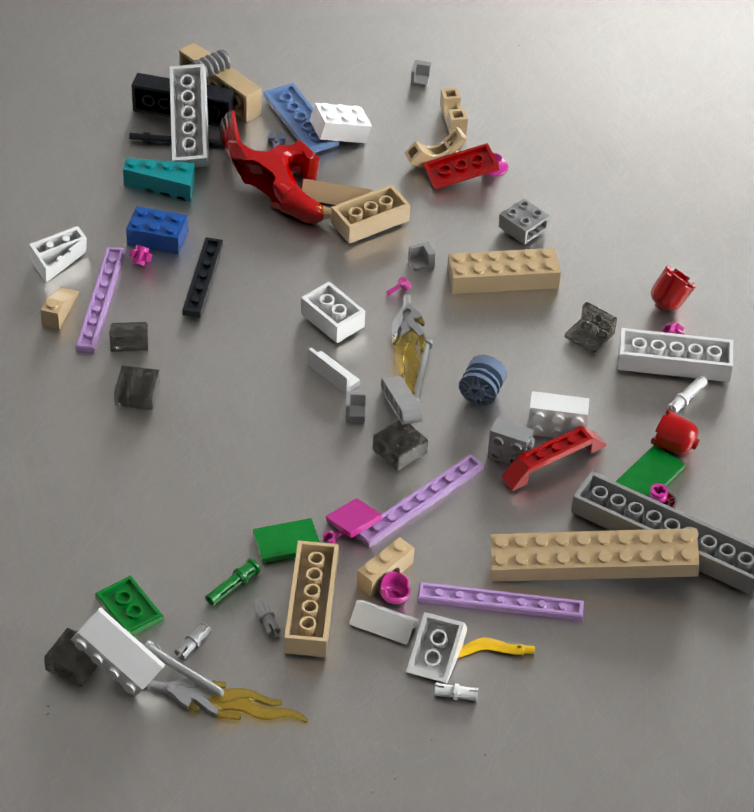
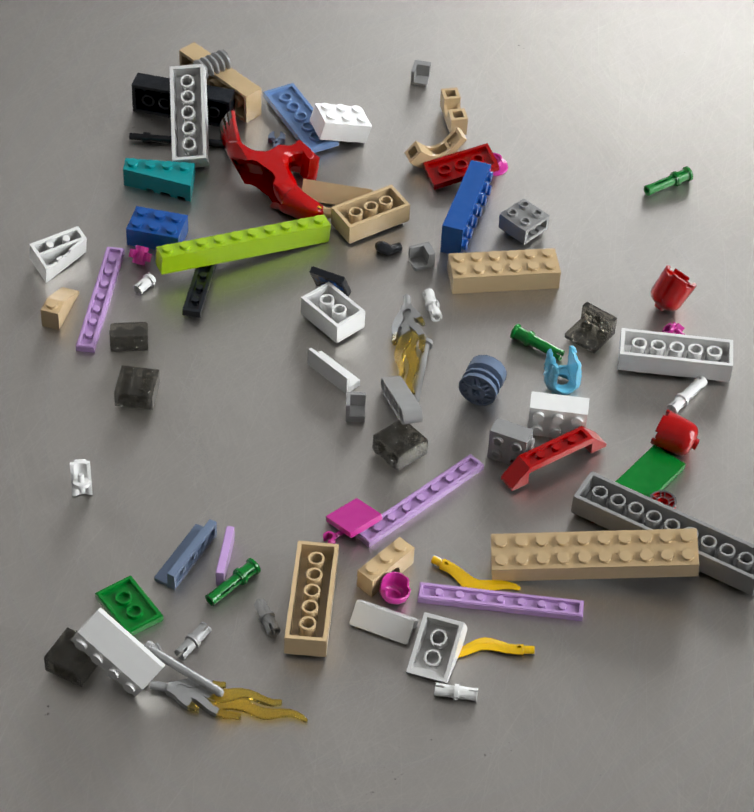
green tile [253,518,320,564] -> none
dark pink hand [386,277,412,295] -> none
dark pink bush [649,483,668,503] -> none
none -> white hips [70,459,93,496]
none -> white pin [133,273,156,295]
none -> sand blue panel [154,519,217,590]
none -> lime brick [155,214,331,275]
none -> lavender tile [216,526,235,586]
none -> black tile [309,266,351,297]
none -> black arm [375,241,402,256]
none -> white pin [422,288,442,322]
none -> yellow piece [431,555,521,591]
none -> blue brick [440,160,493,254]
none -> green pin [510,324,565,361]
none -> medium azure piece [543,346,582,395]
none -> green pin [644,166,693,196]

